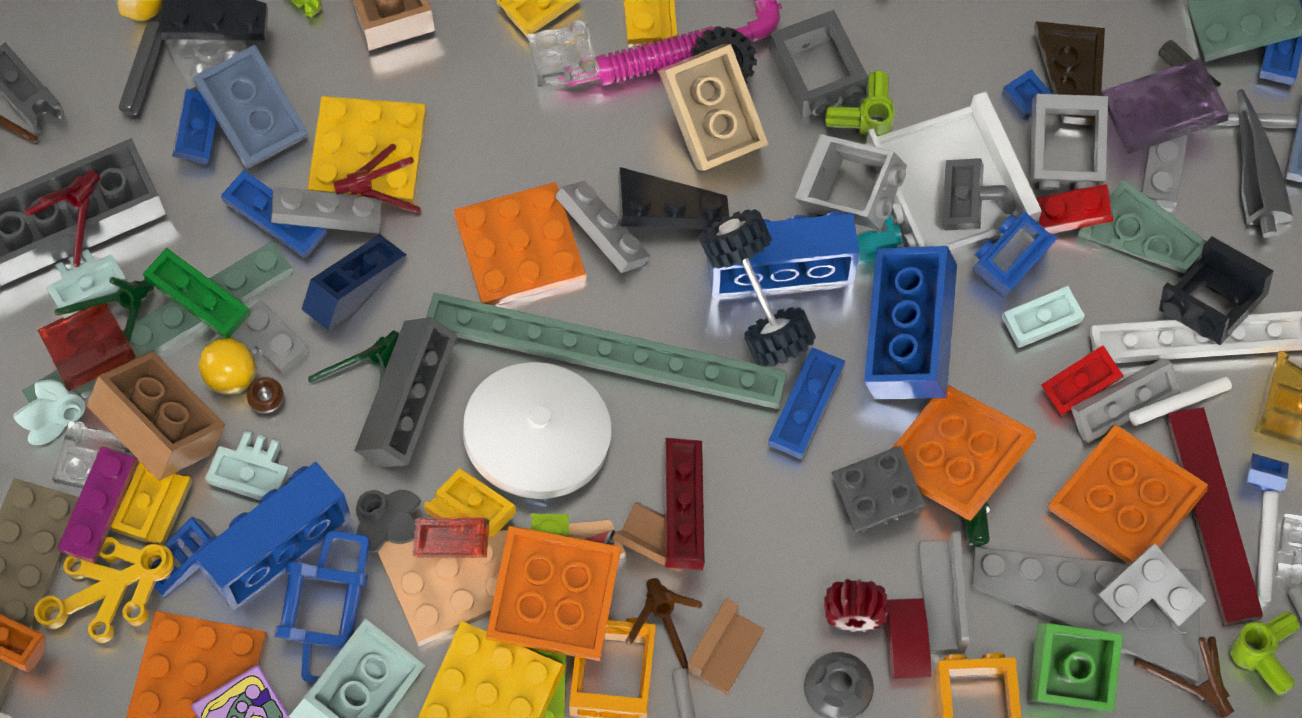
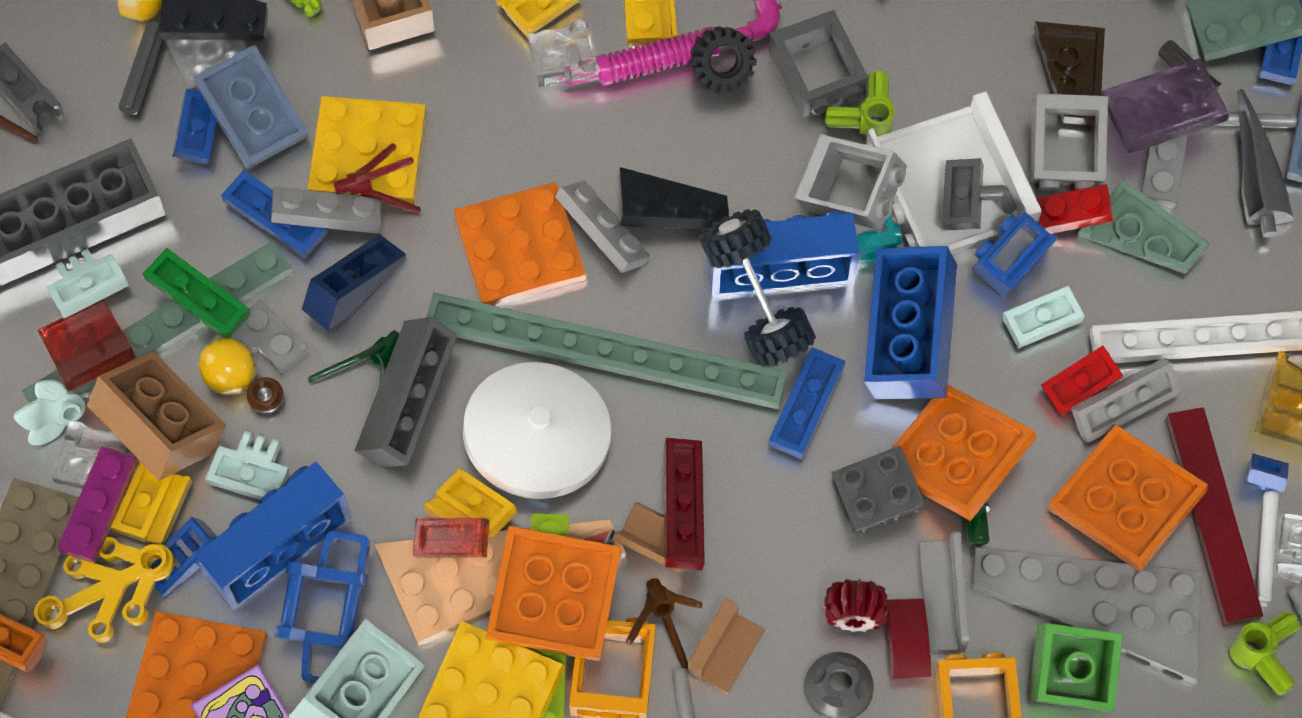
dark red plant [25,170,100,267] -> none
dark green plant [54,277,154,353] -> none
dark grey plate [356,490,421,553] -> none
tan brick [658,44,769,171] -> none
blue tile [1002,69,1052,118] -> none
light grey plate [1096,543,1207,626] -> none
white bar [1129,376,1232,426] -> none
reddish brown plant [1135,636,1234,718] -> none
black window [1159,236,1274,345] -> none

